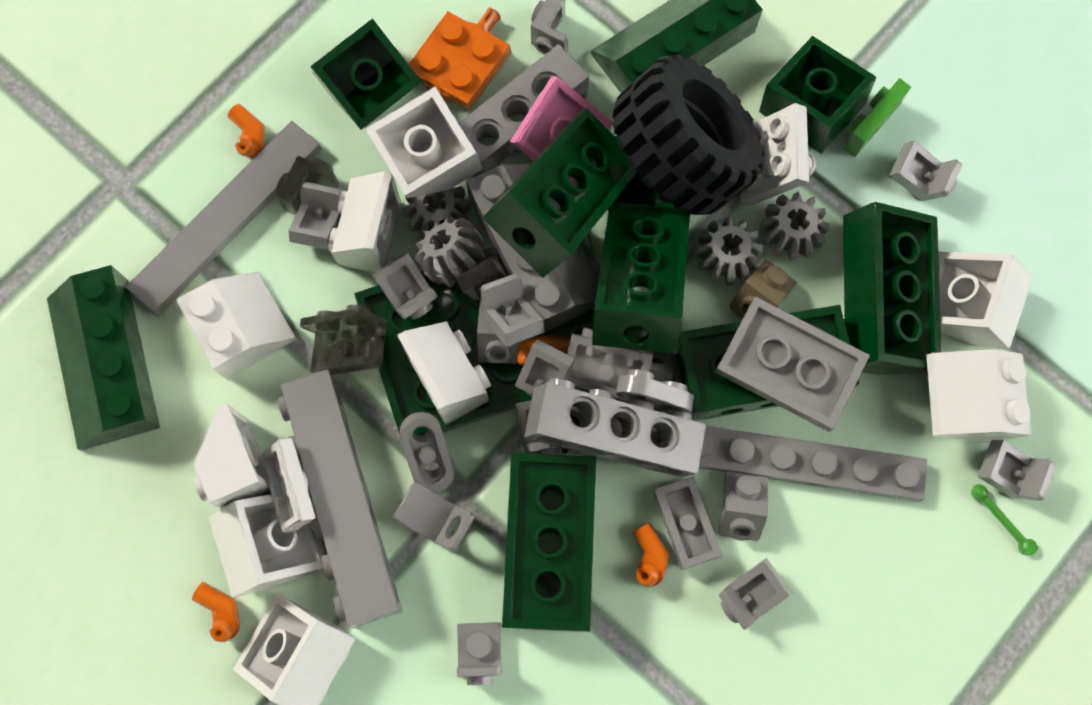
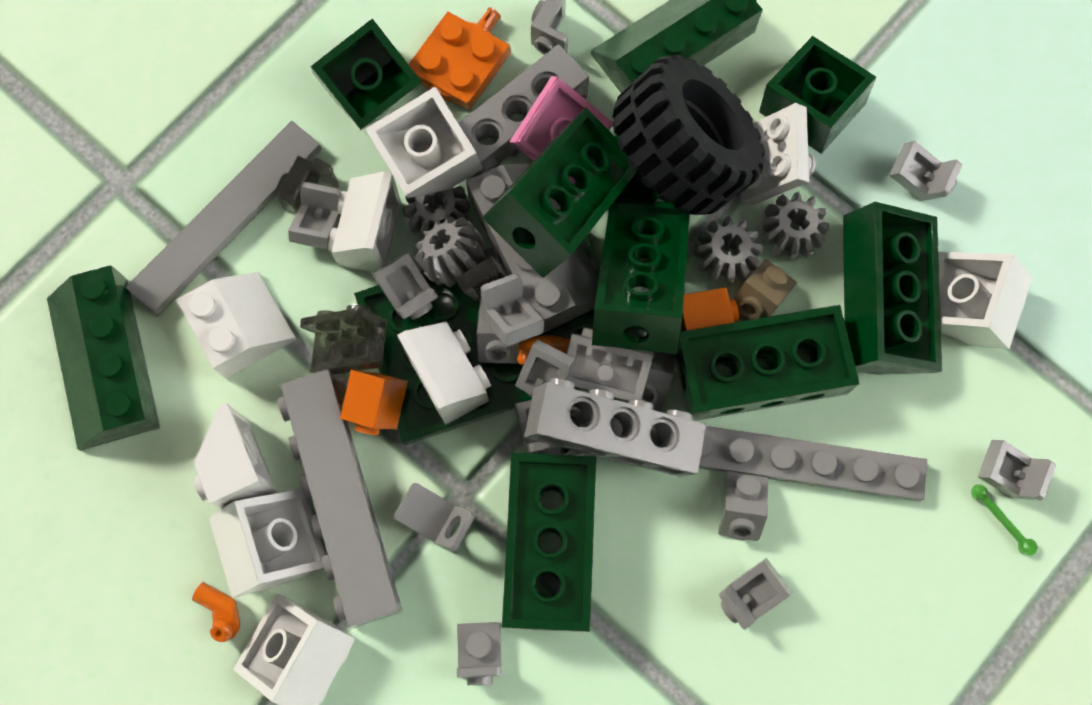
orange arm [227,104,265,158] -> none
white plate [260,438,316,533] -> none
light grey plate [400,412,454,493] -> none
light grey plate [616,369,694,414] -> none
orange arm [632,522,669,587] -> none
light grey plate [653,476,723,570] -> none
light grey plate [715,296,870,432] -> none
bright green plate [843,78,912,157] -> none
white slope [926,349,1031,442] -> none
none -> orange brick [340,370,408,435]
none -> orange brick [680,287,739,332]

